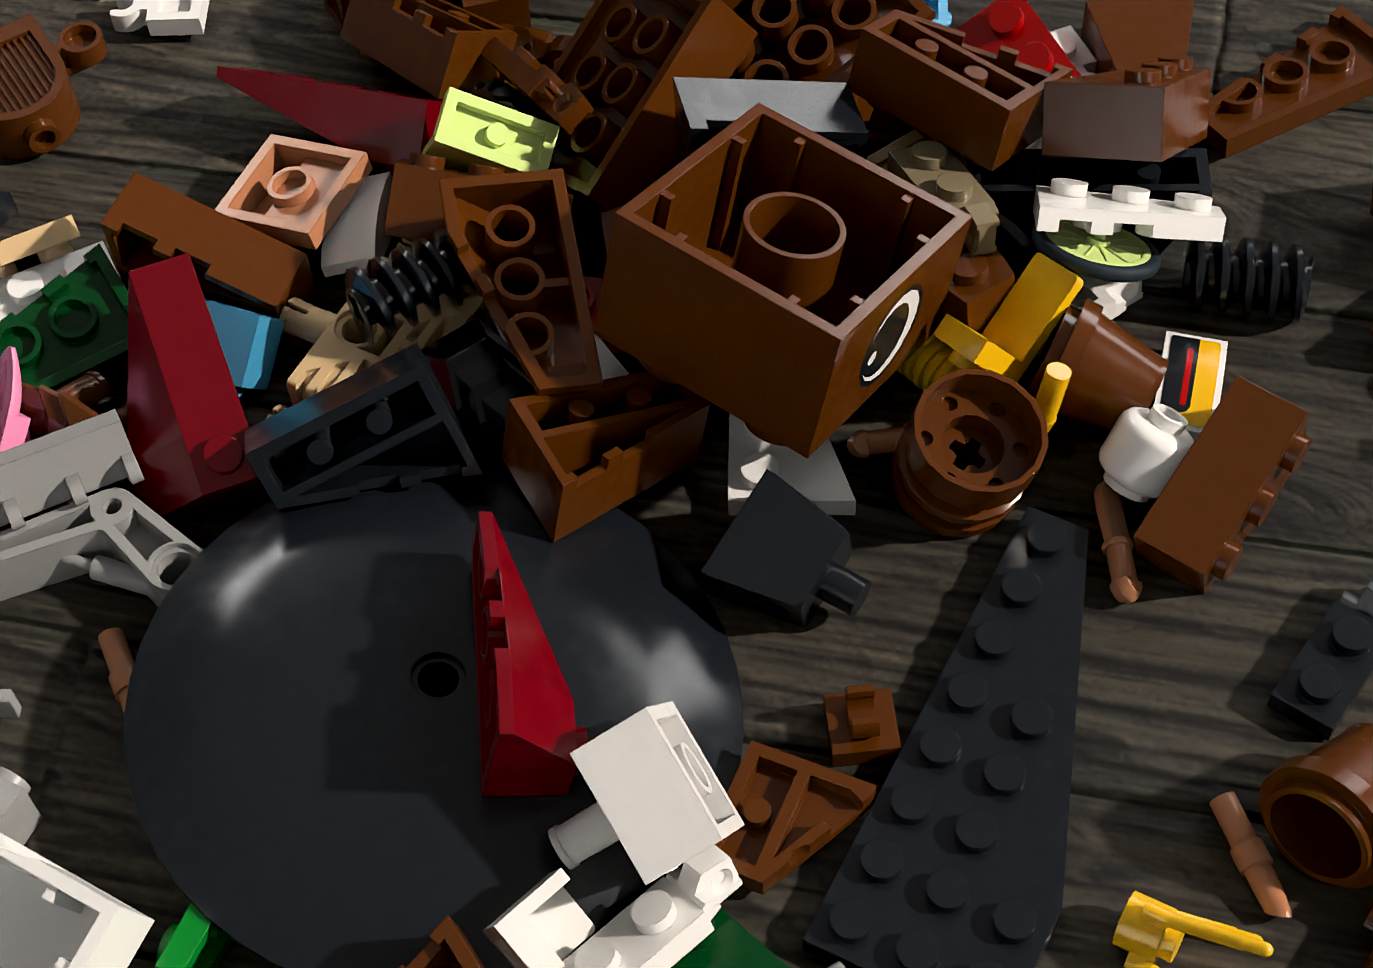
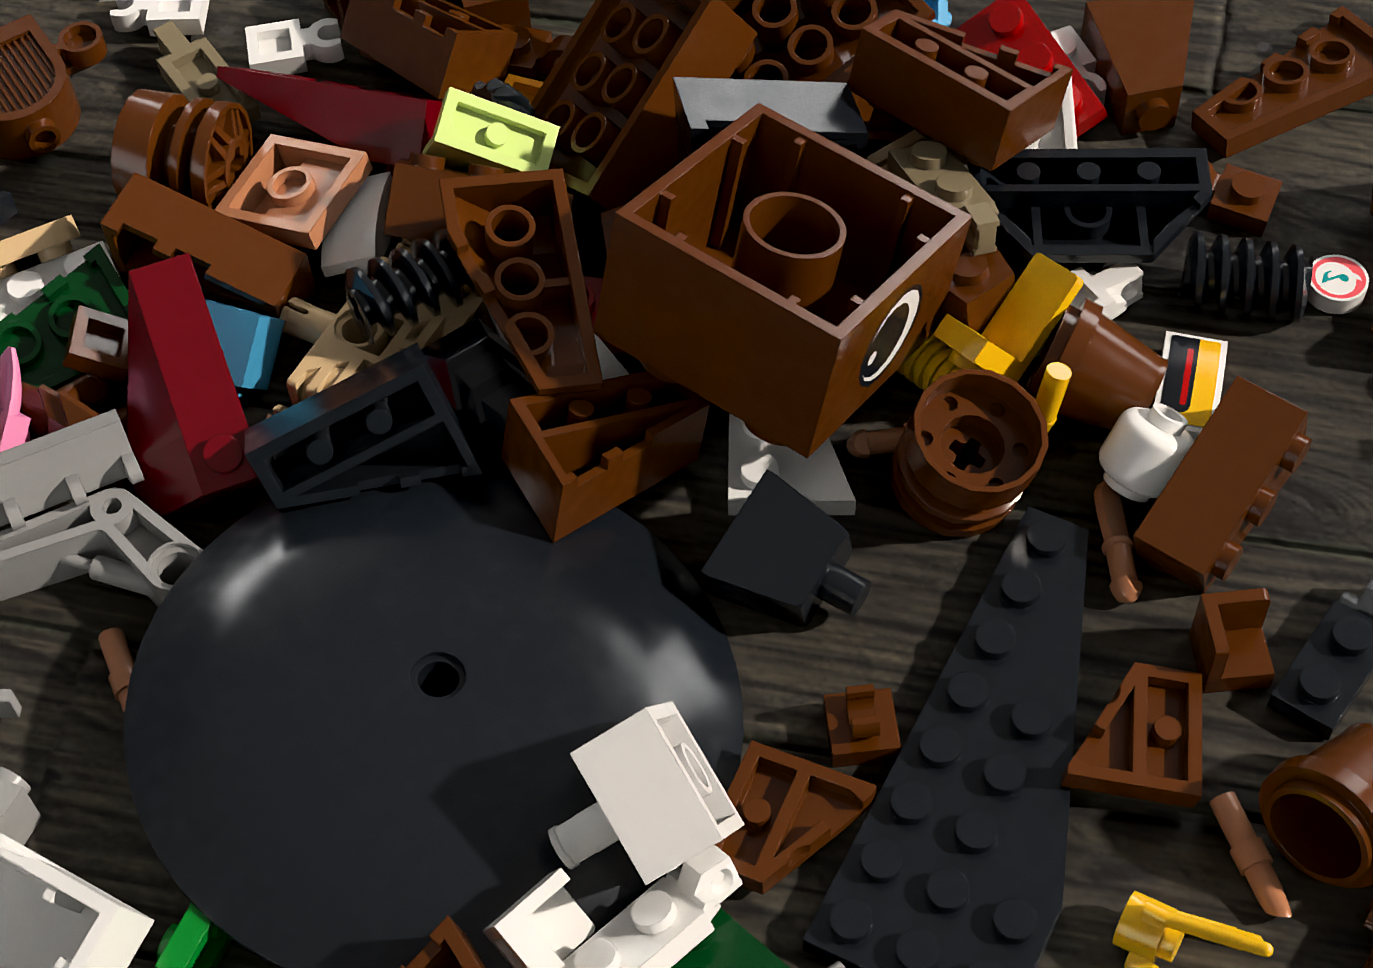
dark red wedge [470,511,588,796] -> none
reddish brown hinge [481,37,594,135] -> none
wheel [1032,220,1161,283] -> none
white wing [1033,178,1226,242] -> none
reddish brown wedge [1042,55,1211,162] -> none
none -> reddish brown plate [62,305,128,384]
none -> reddish brown wheel [110,89,253,209]
none -> dark tan hinge [153,20,262,123]
none -> white plate [245,18,344,75]
none -> reddish brown wing [1061,662,1202,808]
none -> reddish brown panel [1189,588,1275,694]
none -> reddish brown plate [1205,161,1283,237]
none -> white tile [1307,255,1369,314]

